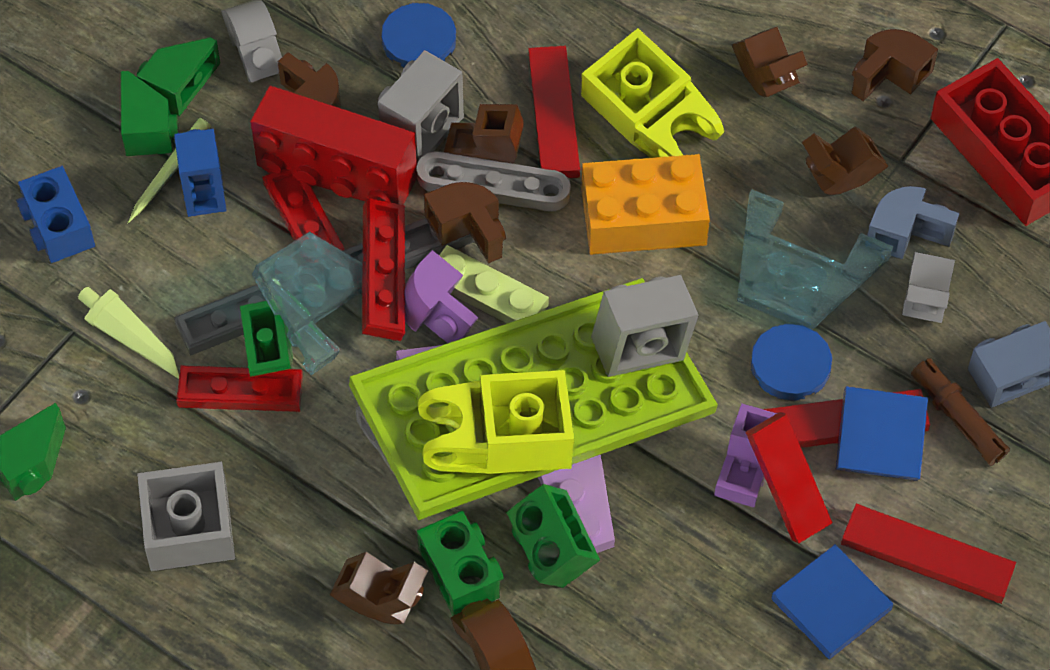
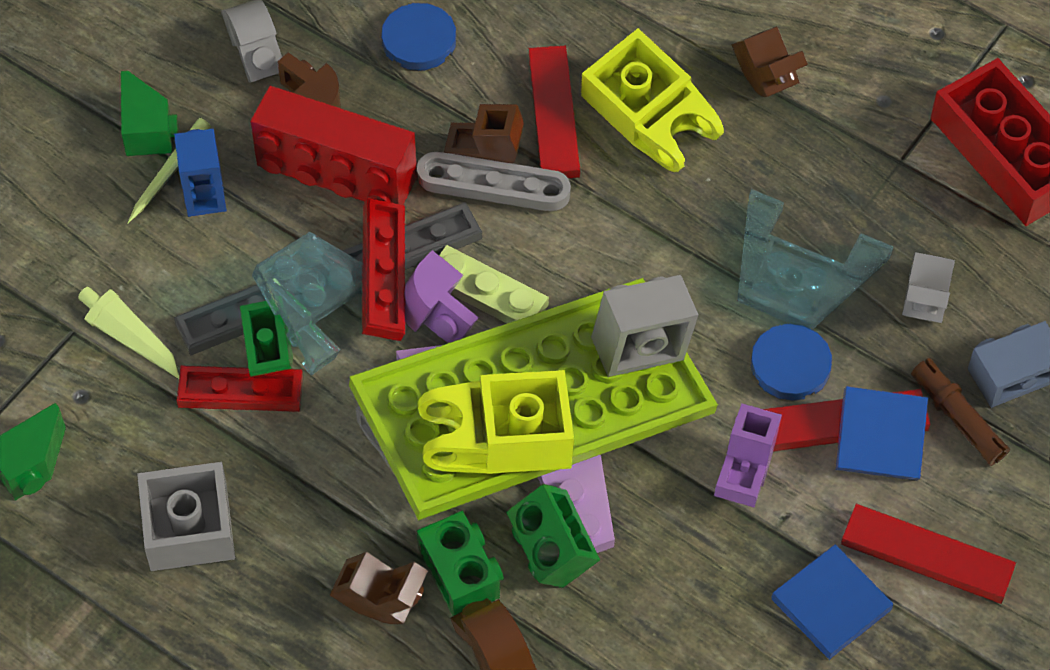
blue brick [16,165,96,263] -> none
green slope [137,37,221,117] -> none
red tile [262,169,345,264] -> none
light grey brick [377,50,464,163] -> none
reddish brown brick [424,182,506,264] -> none
light orange brick [581,154,710,255] -> none
red tile [746,412,833,544] -> none
reddish brown brick [802,126,889,195] -> none
reddish brown brick [851,29,938,102] -> none
sand blue brick [865,186,959,259] -> none

